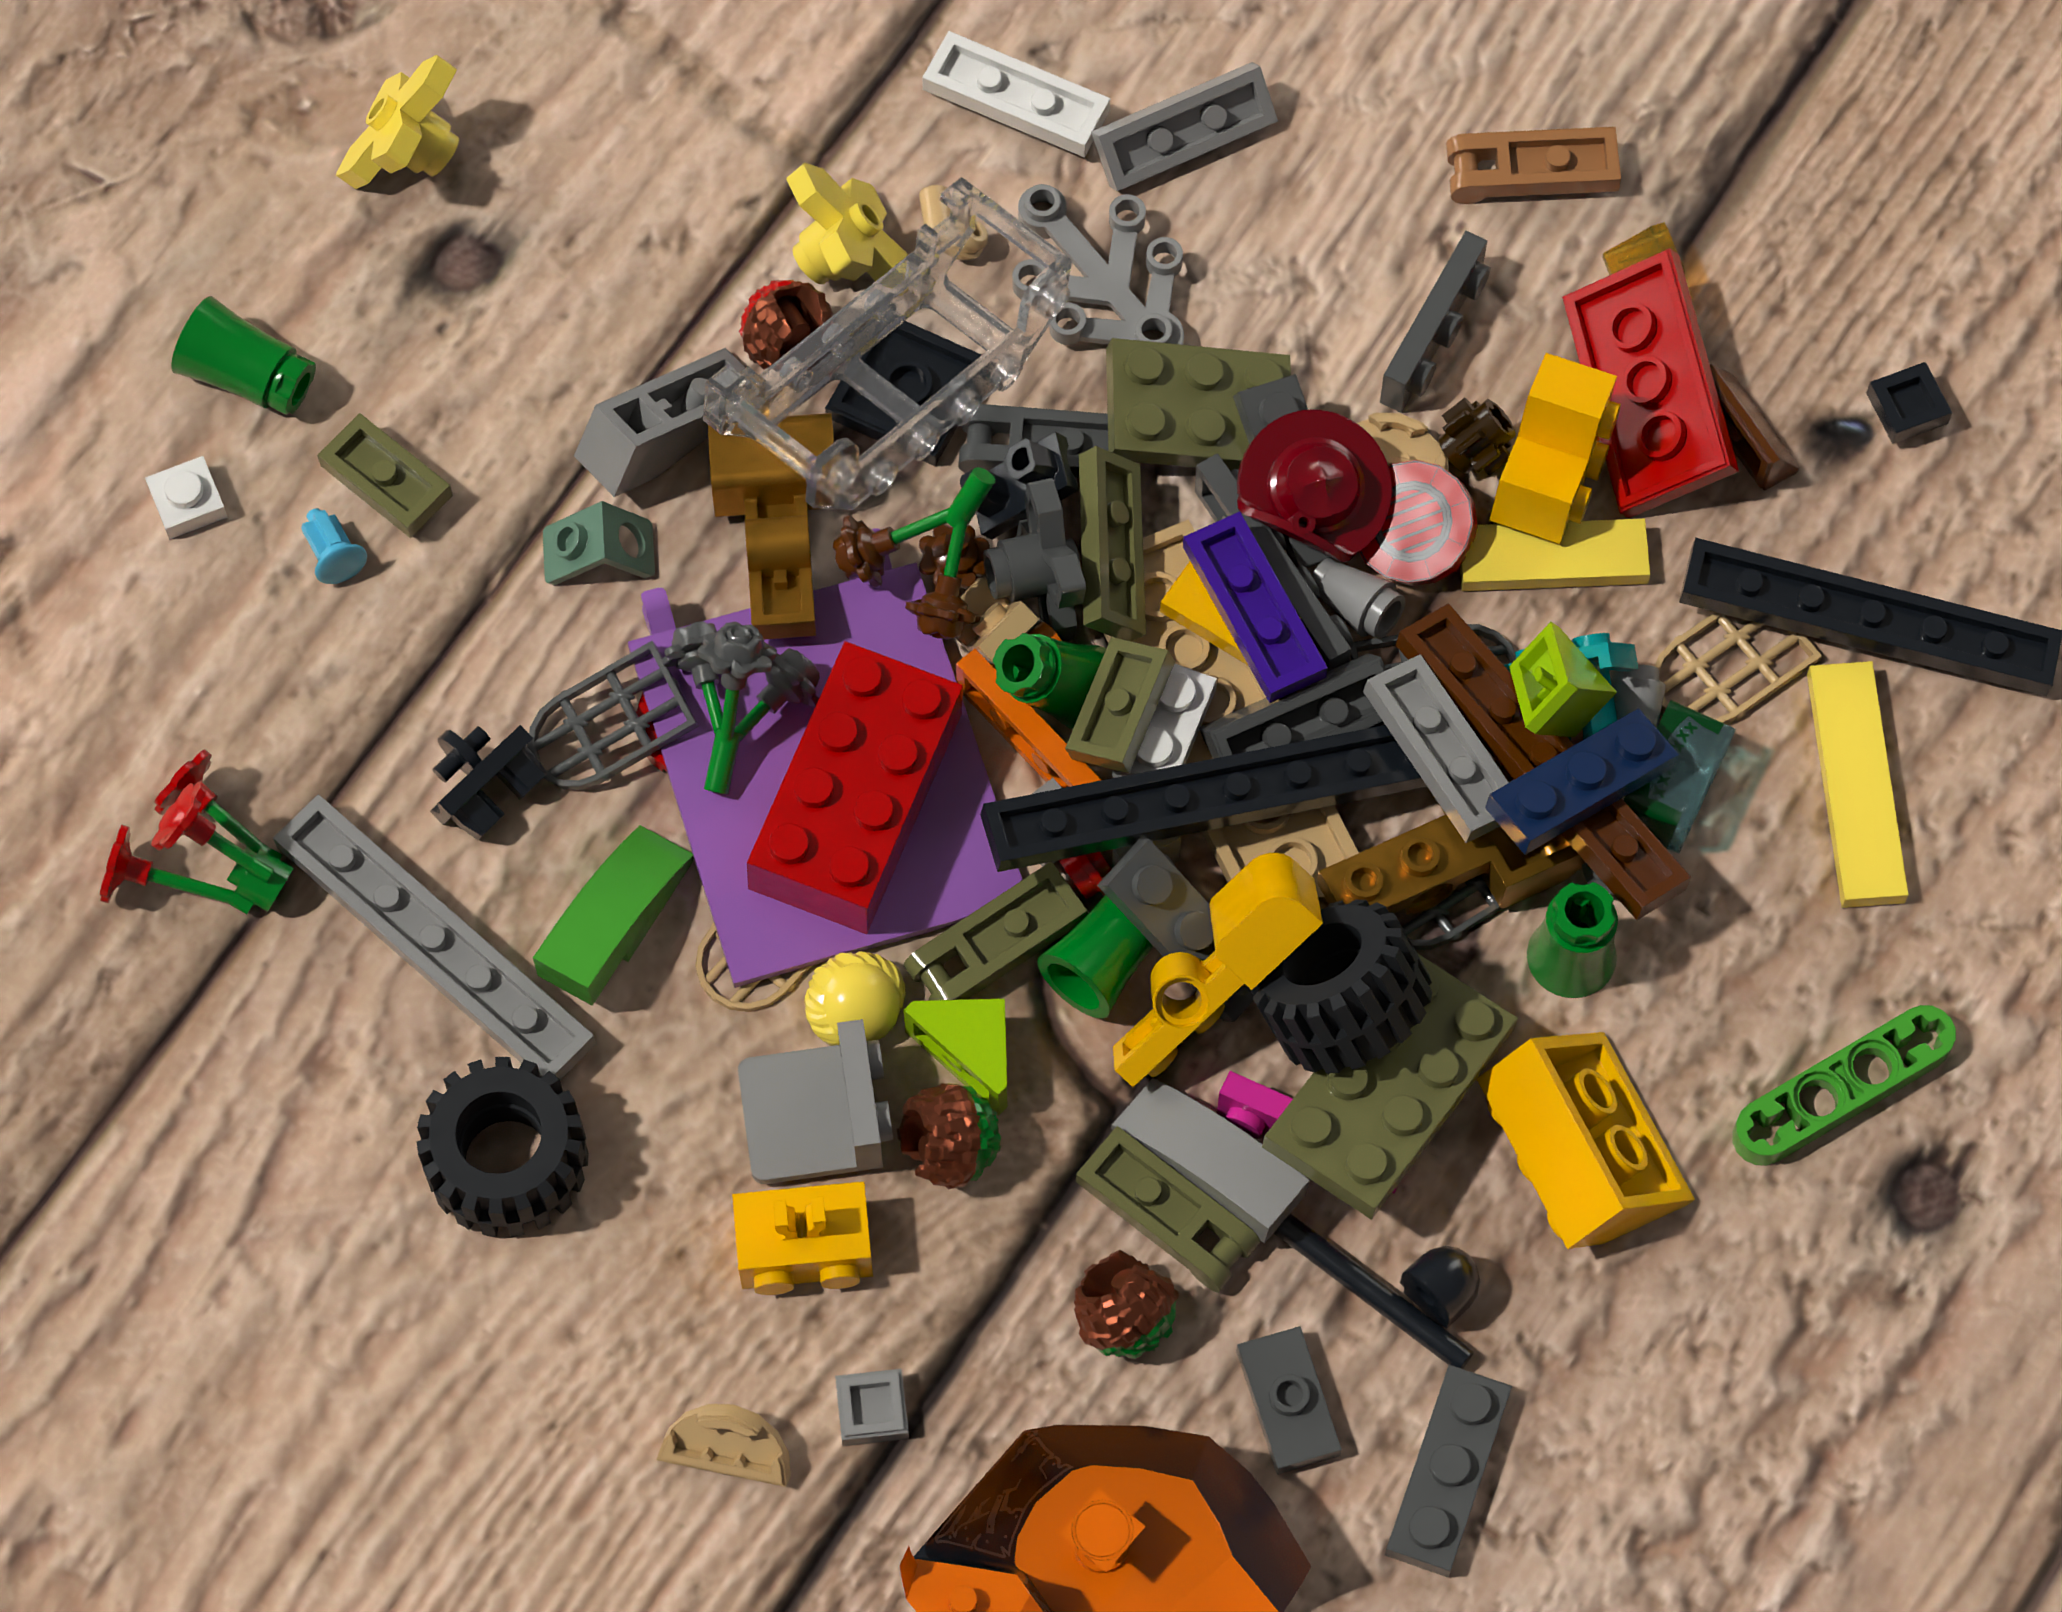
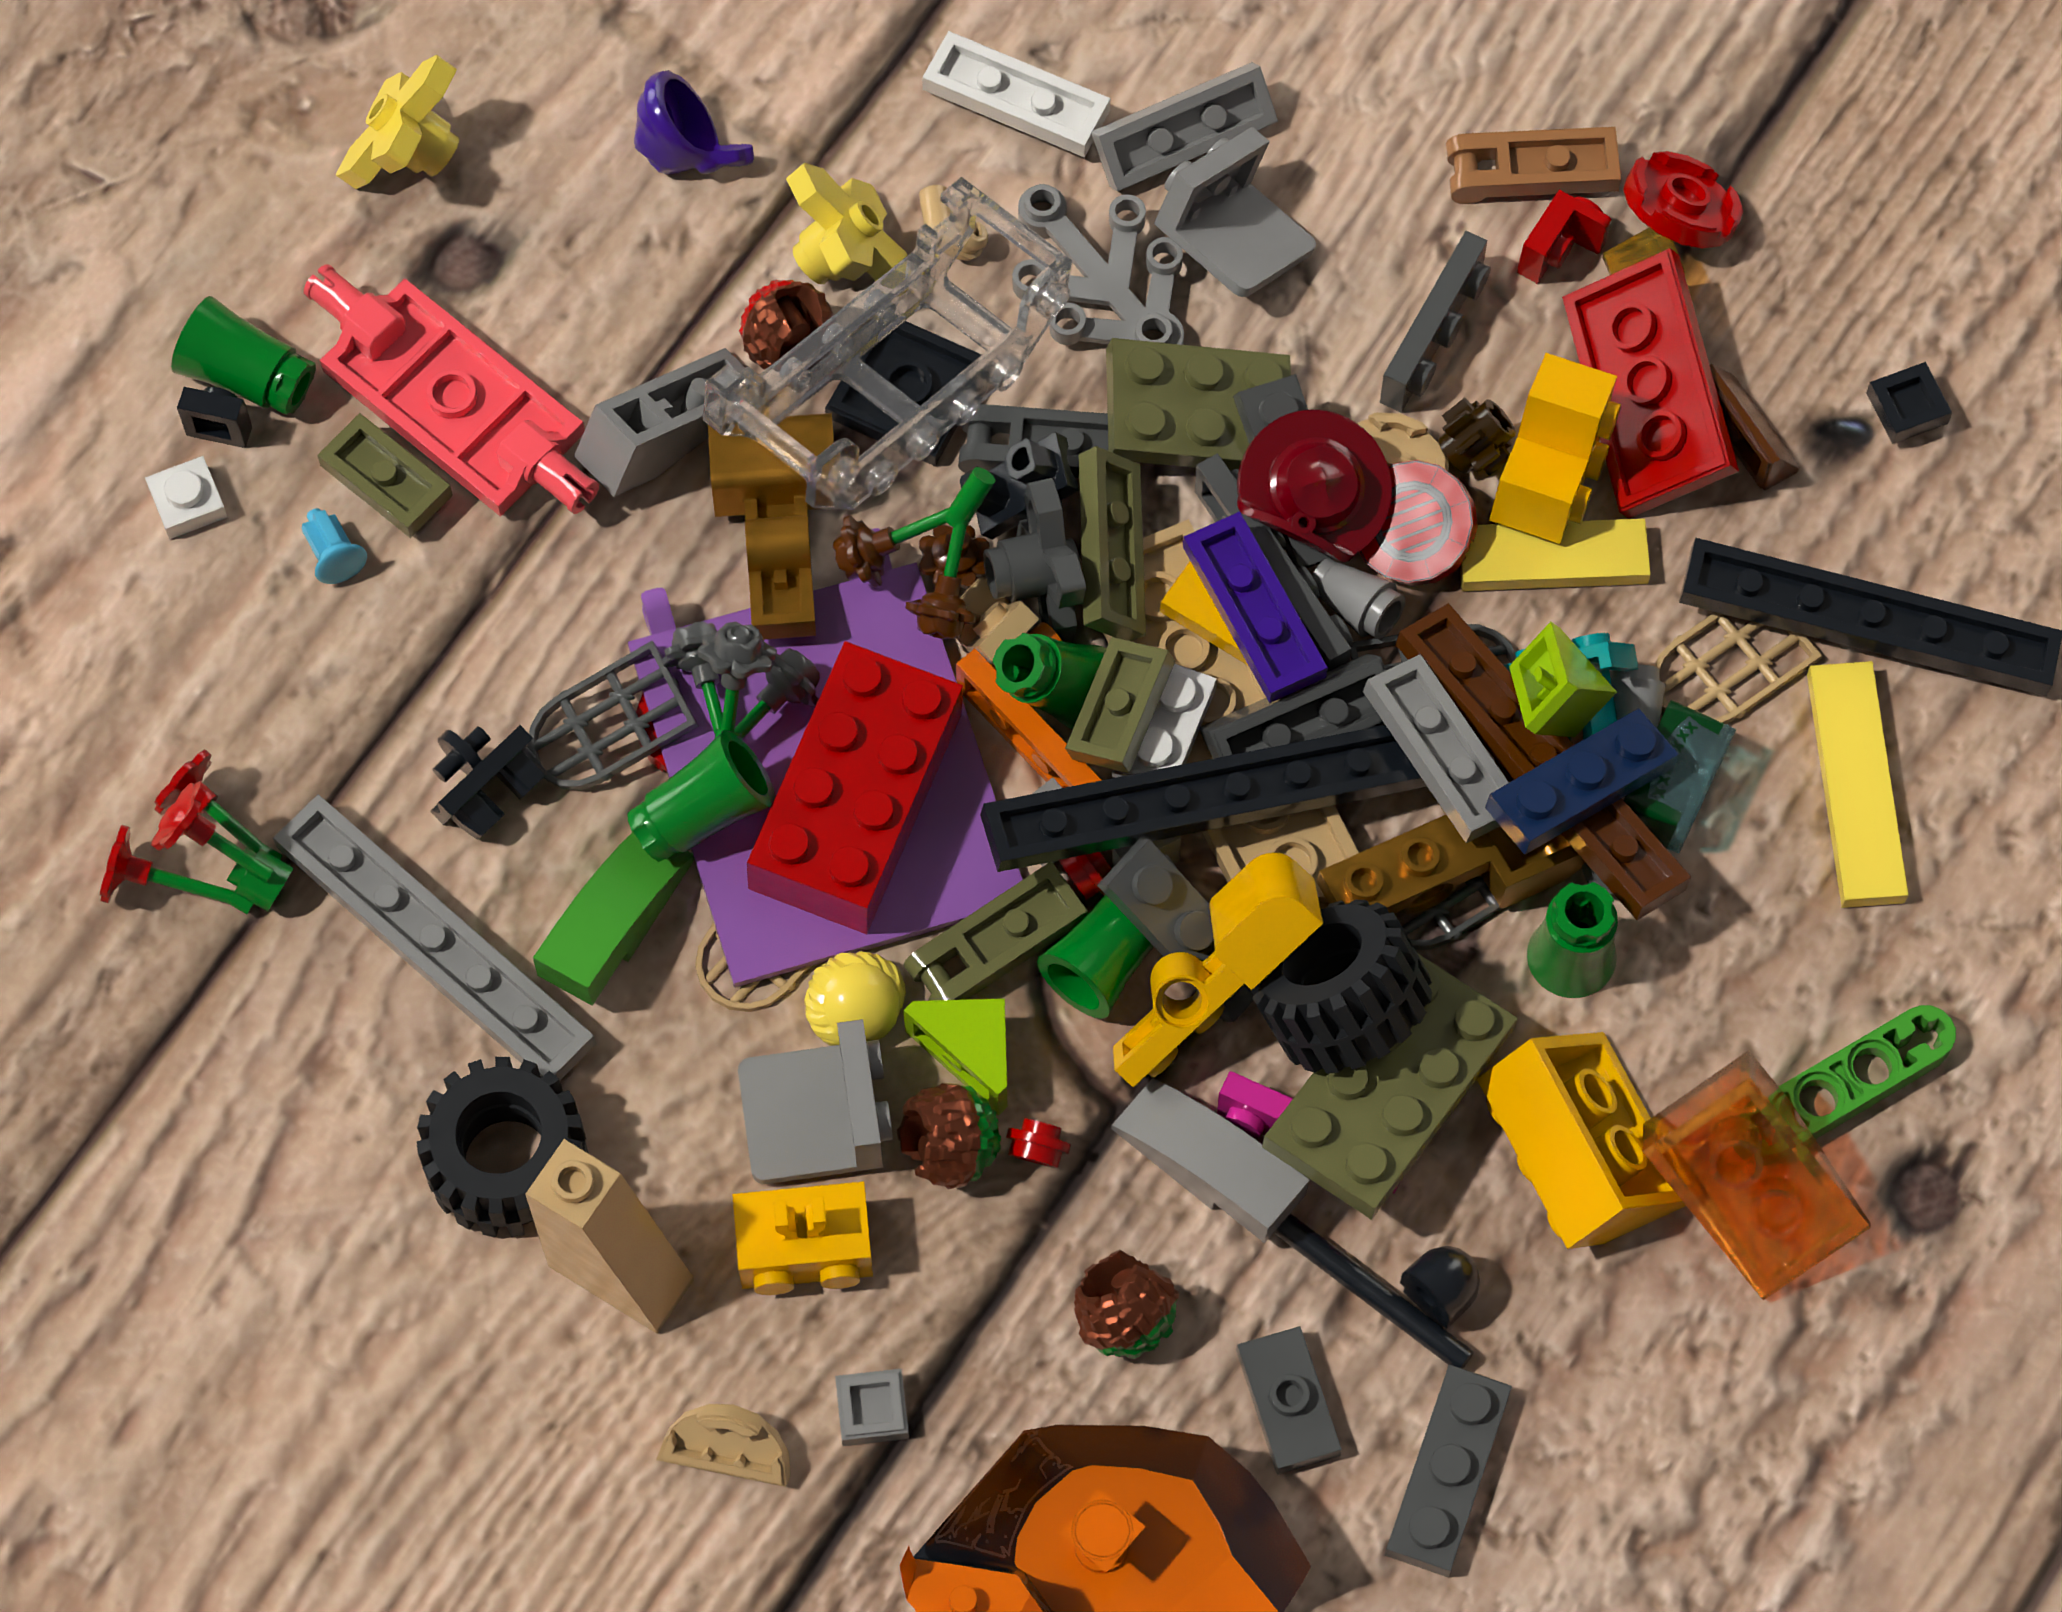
sand green bracket [543,501,655,585] -> none
olive plate [1076,1126,1261,1293] -> none
none -> black plate [177,387,252,448]
none -> coral plate [304,264,599,517]
none -> tan slope [525,1139,694,1334]
none -> green plant [627,730,776,862]
none -> dark purple hat [634,70,754,174]
none -> red plate [1006,1118,1071,1168]
none -> light grey bracket [1154,127,1316,297]
none -> red bracket [1517,189,1612,284]
none -> red tile [1623,151,1743,249]
none -> clear orange slope [1642,1050,1871,1301]

